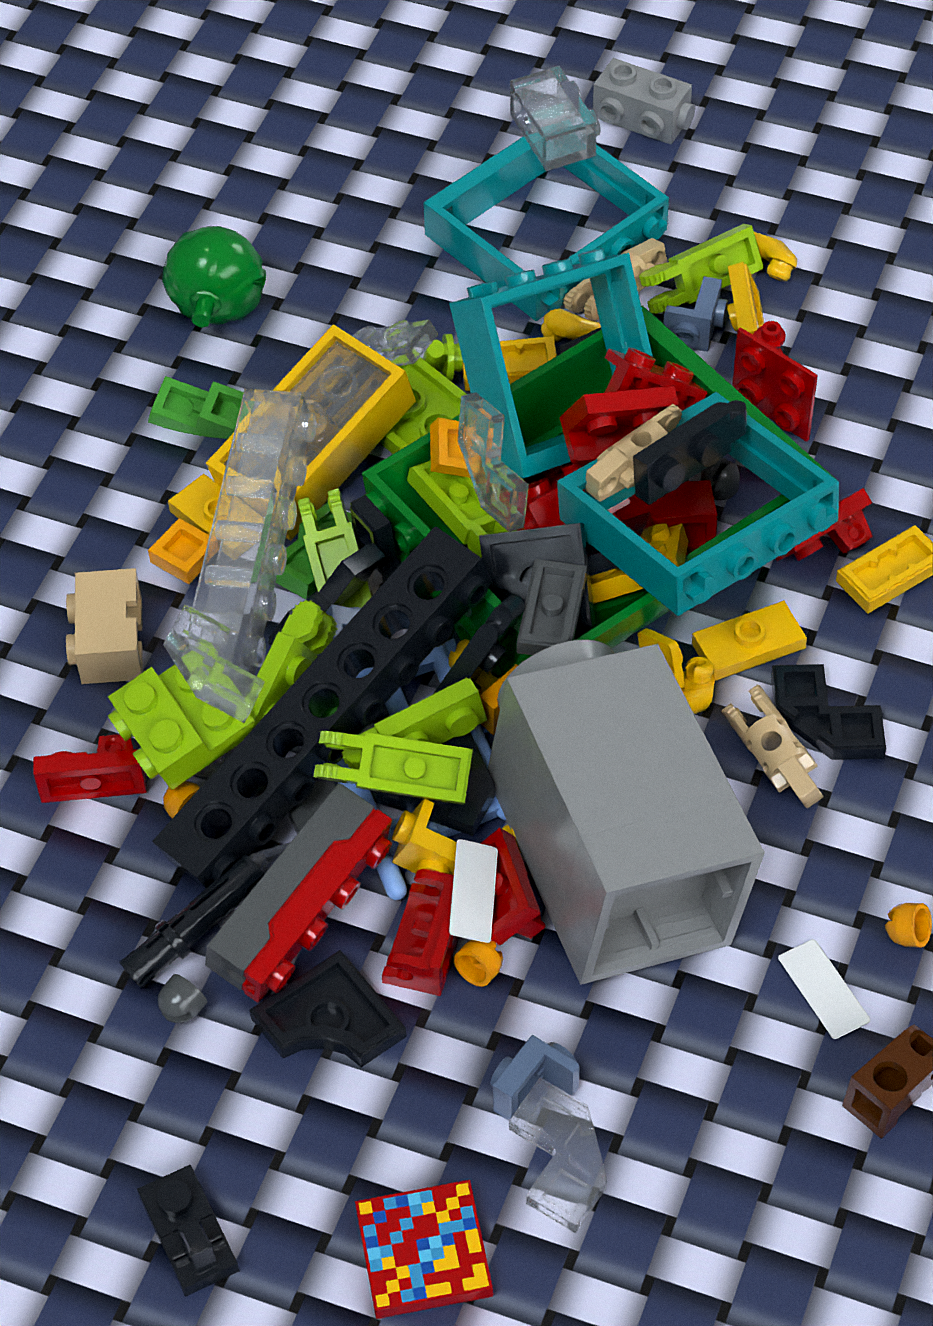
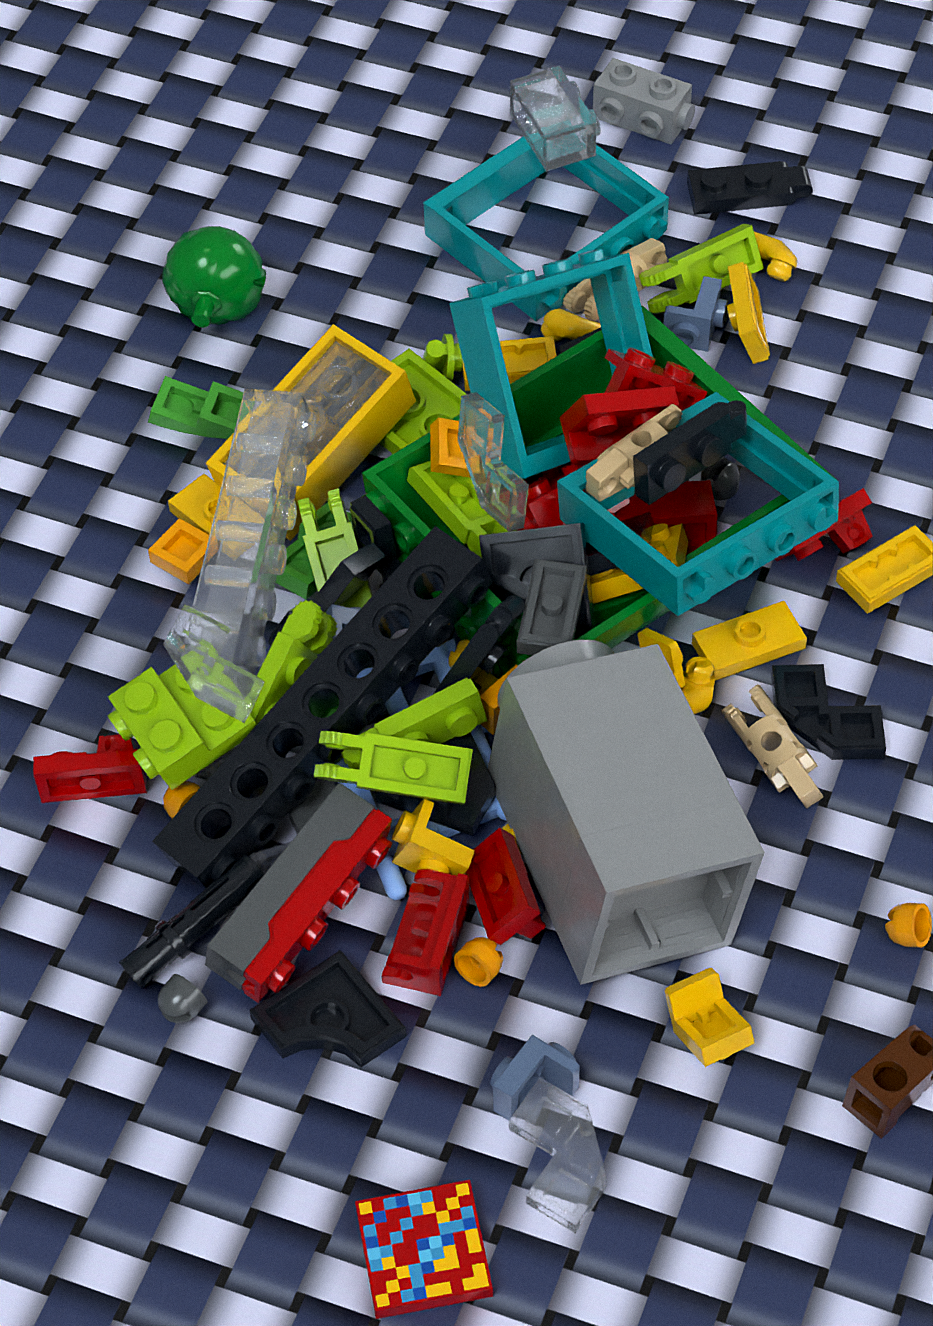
tan brick [66,568,143,684] -> none
black hinge [137,1164,239,1297] -> none
clear plate [353,319,439,366] -> none
white sticker [449,839,498,943] -> none
red hinge [732,321,818,442] -> none
white sticker [778,939,870,1039] -> none
none -> yellow bracket [665,968,755,1067]
none -> black hinge [687,161,813,215]

